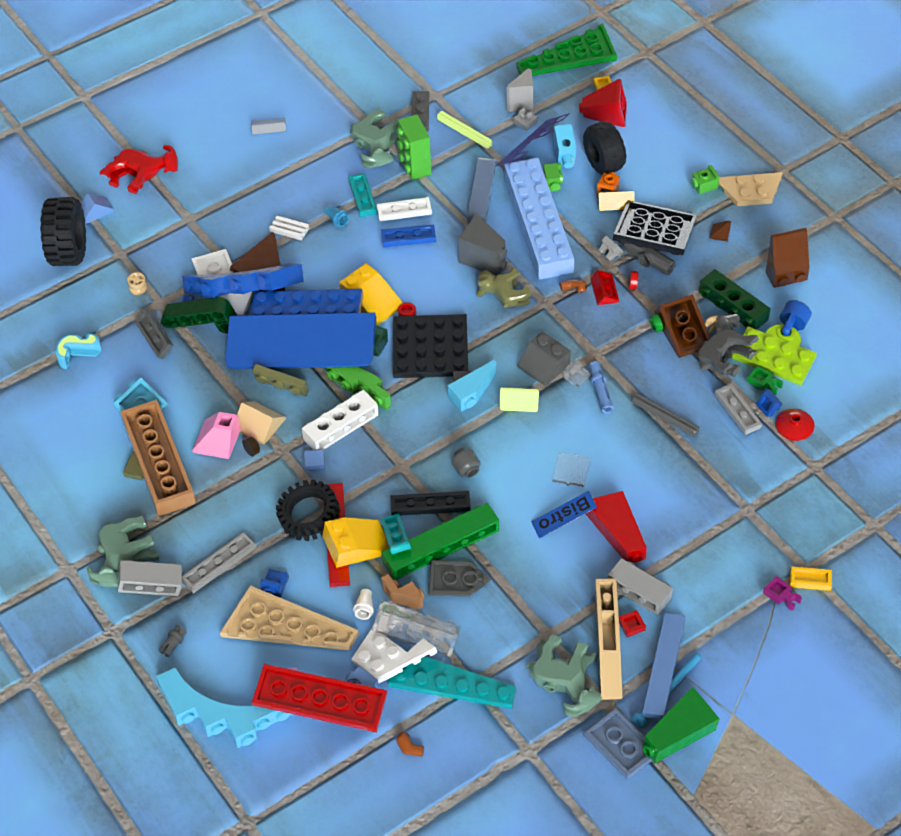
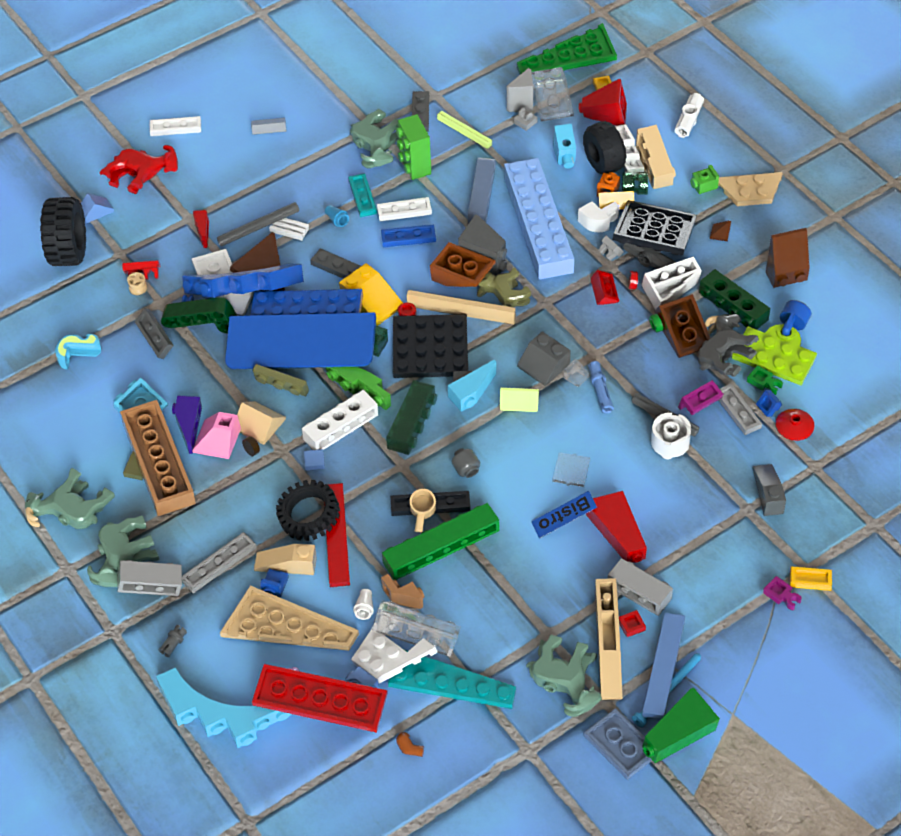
yellow slope [322,517,389,568] -> none
teal tile [380,513,411,554] -> none
dark grey tile [428,560,491,597] -> none
dark purple piece [496,113,570,166] -> none
bright green brick [543,163,563,191] -> none
dark orange arm [560,279,587,293] -> none
none -> sand green animal [25,468,115,529]
none -> red plate [122,260,161,280]
none -> white tile [150,116,201,136]
none -> dark purple slope [172,396,202,454]
none -> red slope [193,210,209,248]
none -> dark grey axle [217,202,299,246]
none -> tan slope [254,544,317,575]
none -> dark grey plate [310,248,361,279]
none -> clear green brick [386,380,437,455]
none -> tan tile [407,290,516,325]
none -> tan piece [410,489,436,533]
none -> dark orange slope [430,242,496,287]
none -> clear slope [532,67,574,121]
none -> white brick [578,201,619,232]
none -> white slope [615,124,644,176]
none -> clear green wheel [622,172,648,195]
none -> tan wedge [636,125,676,189]
none -> white wedge [642,256,702,310]
none -> white brick [651,413,691,459]
none -> white piece [675,93,704,138]
none -> magenta panel [678,380,724,415]
none -> dark grey slope [752,464,786,516]

